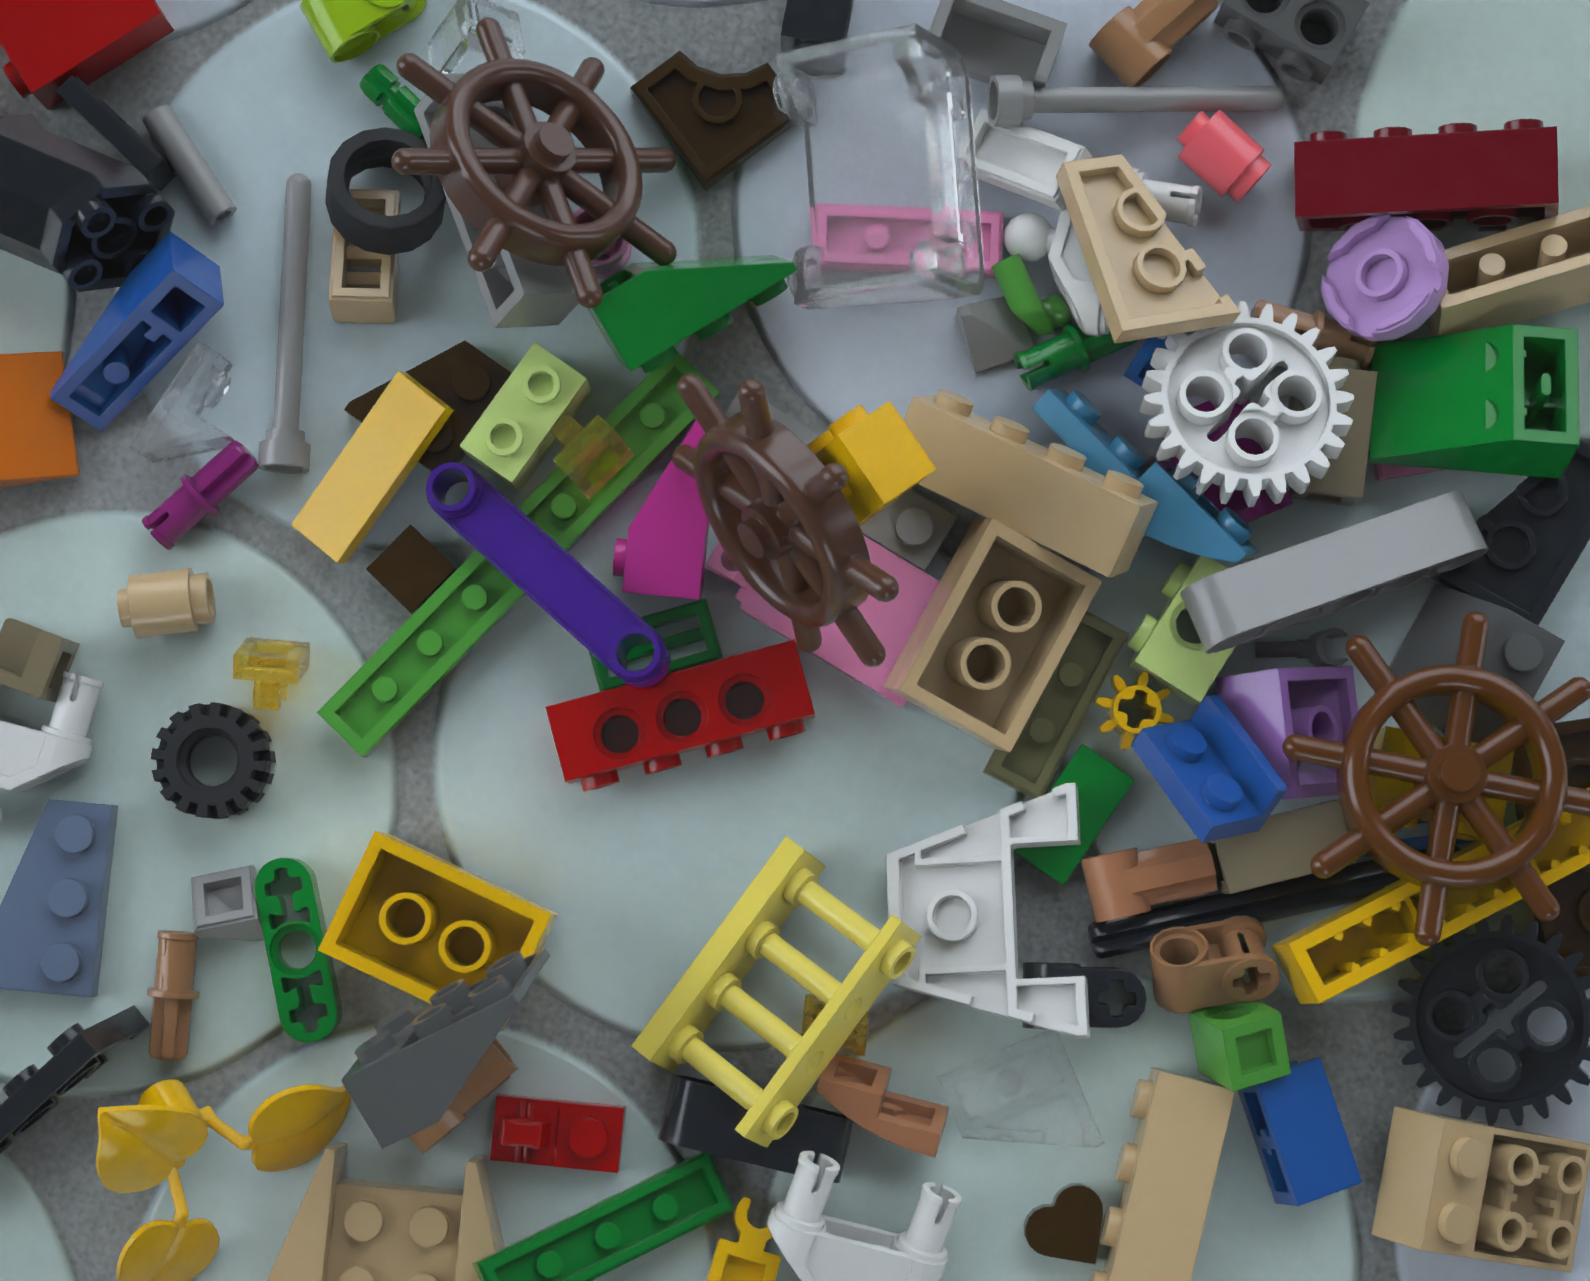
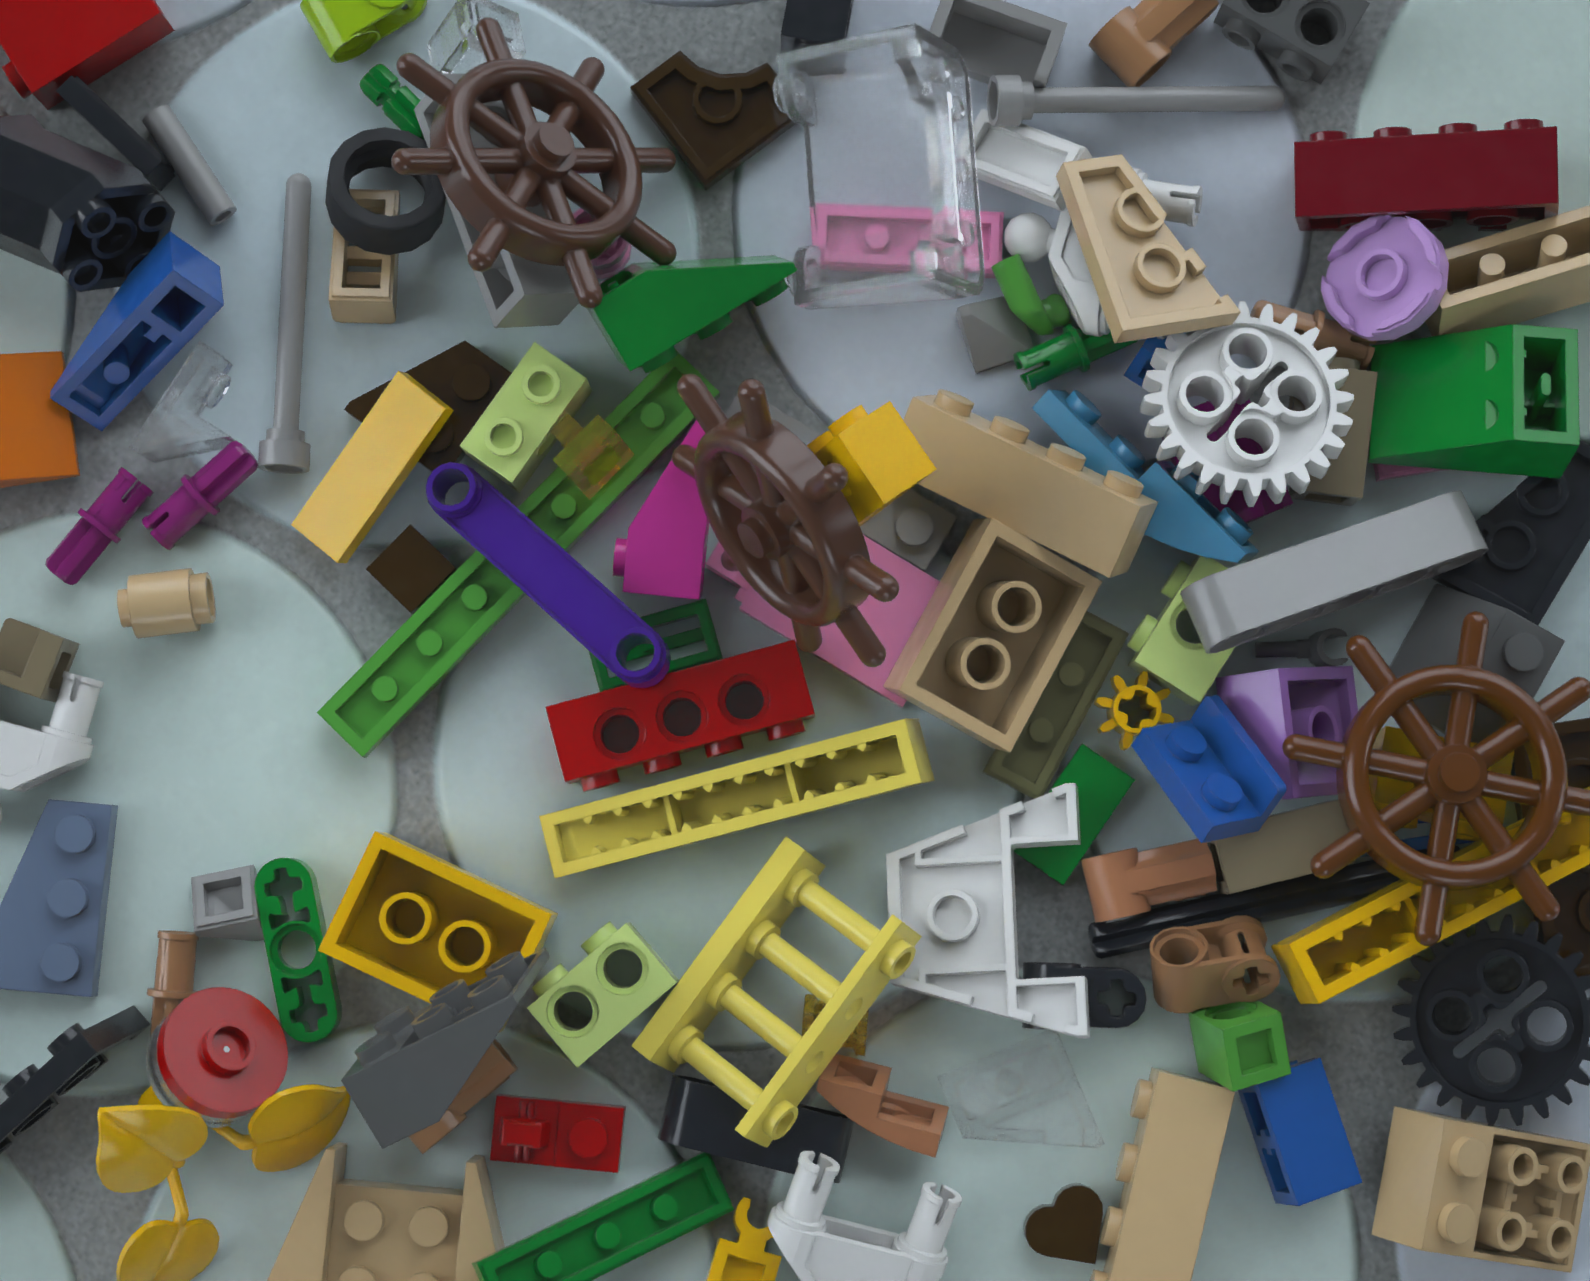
black tyre [151,702,276,819] -> none
clear yellow tile [233,637,310,710] -> none
coral brick [1176,110,1272,203] -> none
none -> magenta axle [45,467,154,585]
none -> red piece [146,987,288,1128]
none -> yellowish green brick [527,921,679,1068]
none -> light yellow slope [539,718,935,878]

